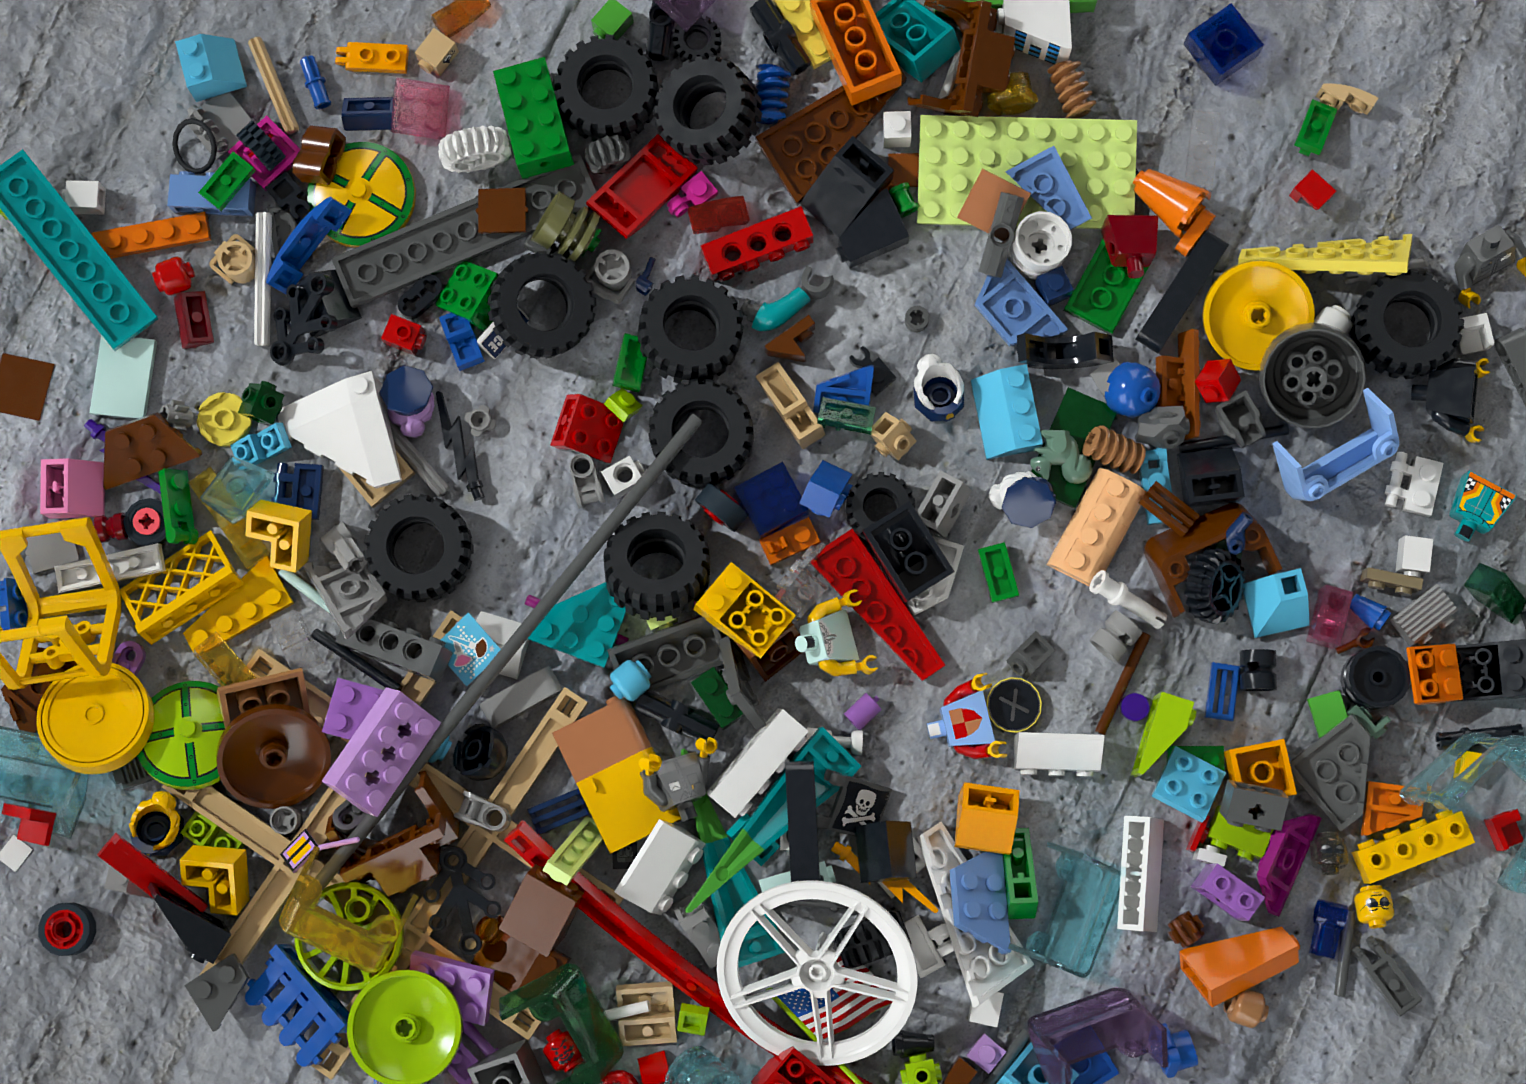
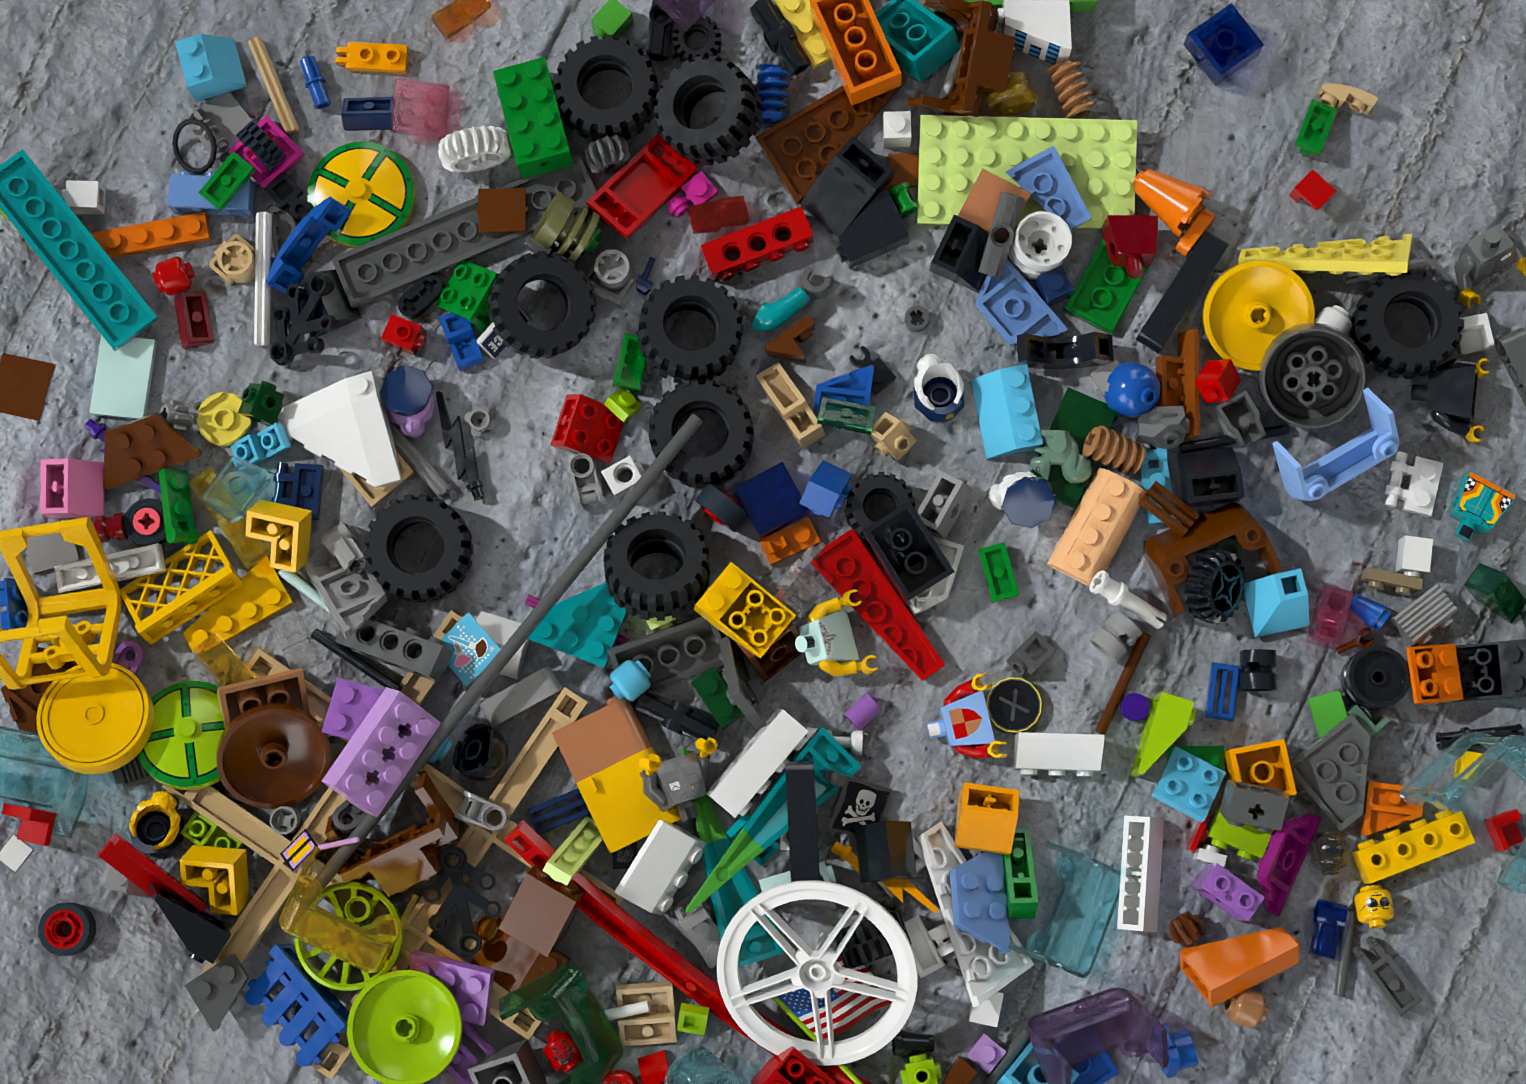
reddish brown brick [292,125,346,185] -> none
tan brick [415,28,459,76] -> none
dark blue arm [1226,512,1254,554] -> none
none -> black slope [929,214,999,293]

